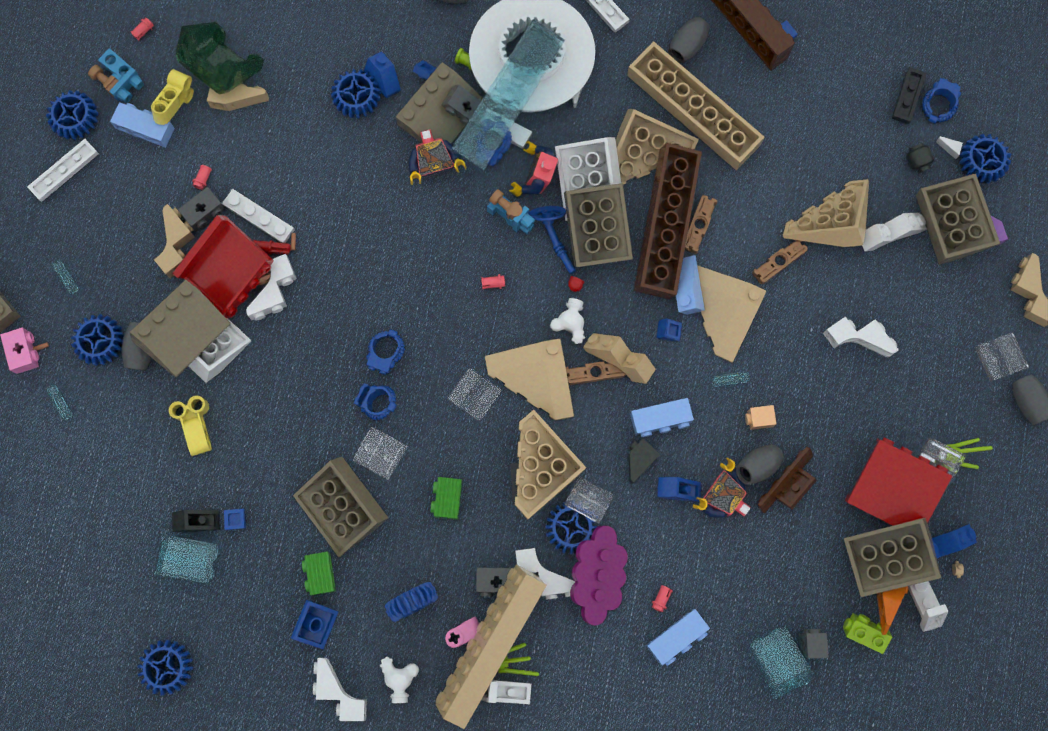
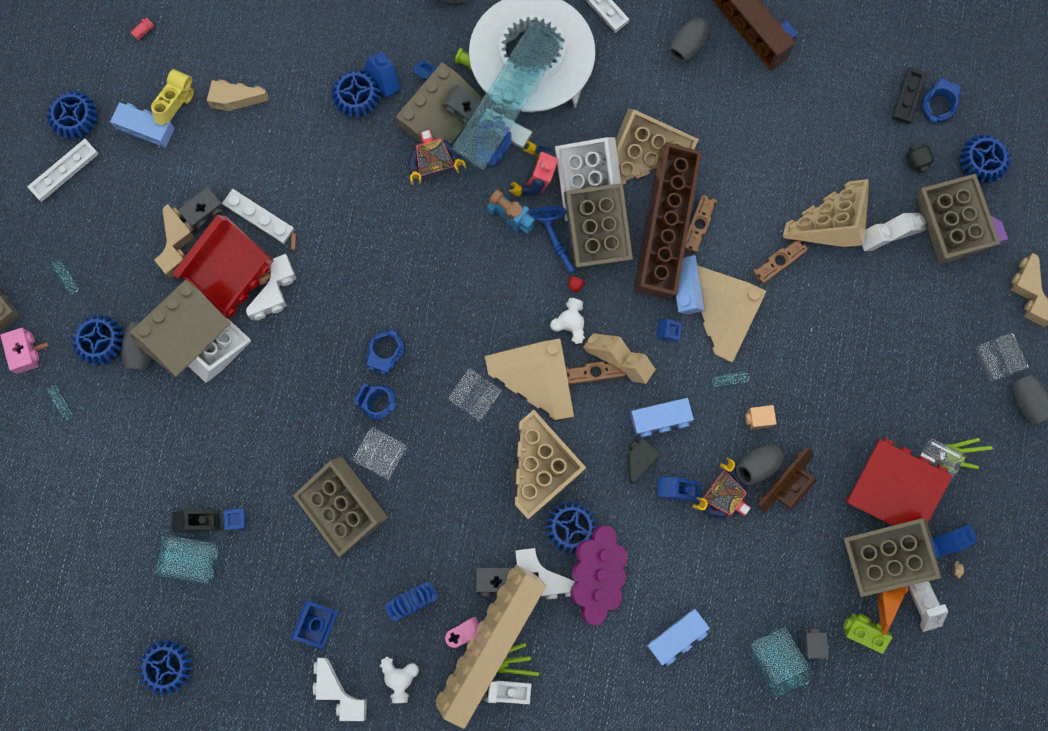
dark azure hips [88,48,144,103] -> none
light yellow piece [169,396,212,456] -> none
clear green windscreen [176,22,264,94] -> none
coral pin [192,165,212,190] -> none
red axle [253,240,291,255] -> none
bright green brick [302,552,336,596] -> none
bright green brick [431,477,462,520] -> none
coral pin [481,274,505,289] -> none
clear slope [564,477,614,524] -> none
tan brick [627,41,765,171] -> none
coral pin [652,585,673,612] -> none
white arch [823,317,898,357] -> none
white piece [936,136,963,159] -> none

